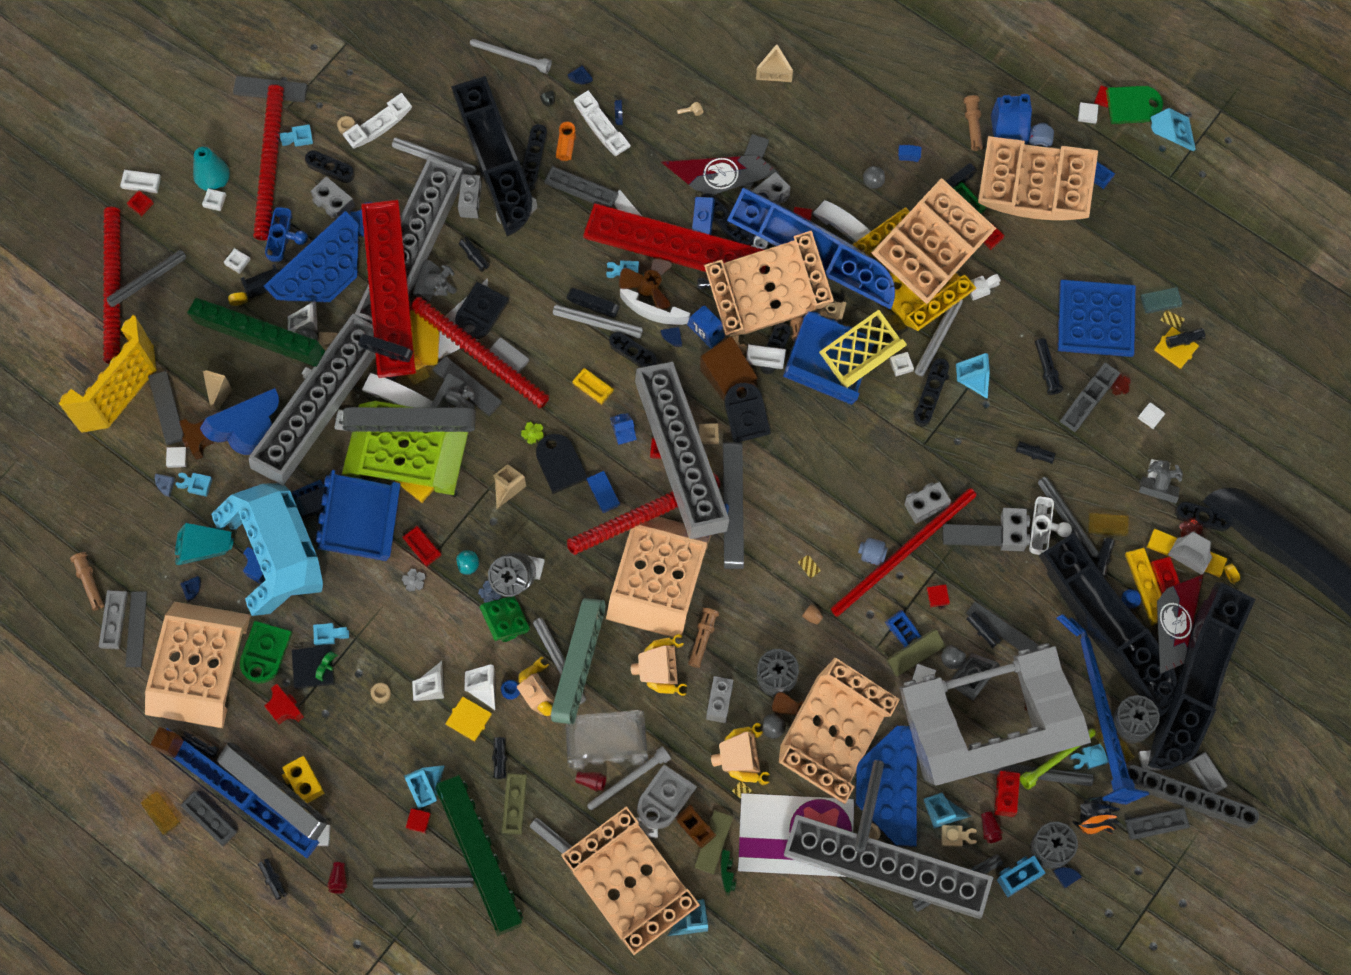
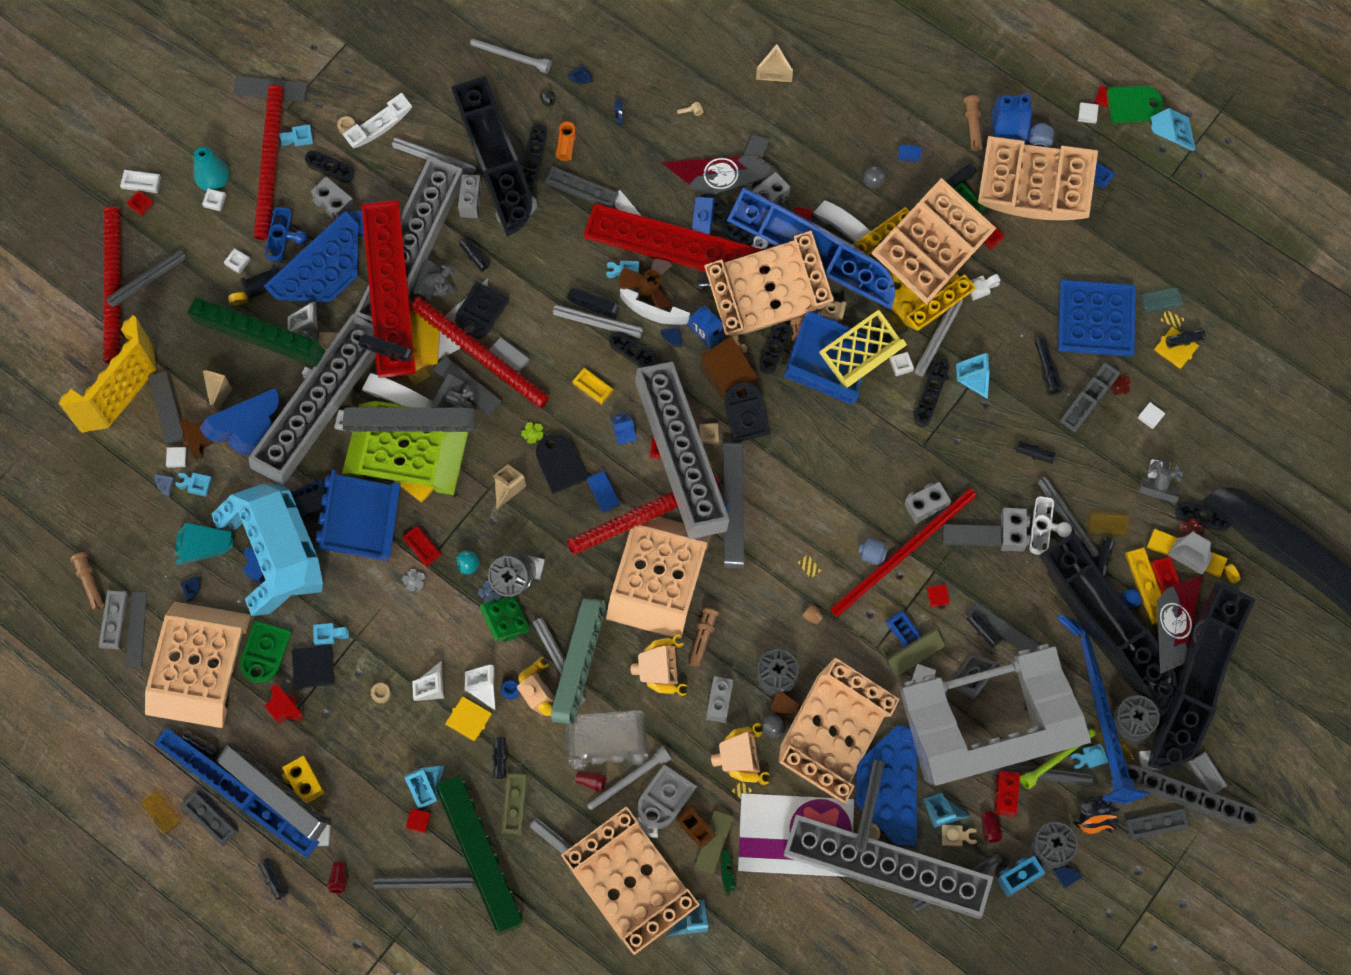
reddish brown brick [150,727,184,758] -> none
green piece [315,651,338,681] -> none
white slope [573,91,631,156] -> none
white tile [746,344,786,369] -> none
dark grey piece [941,645,966,669] -> none

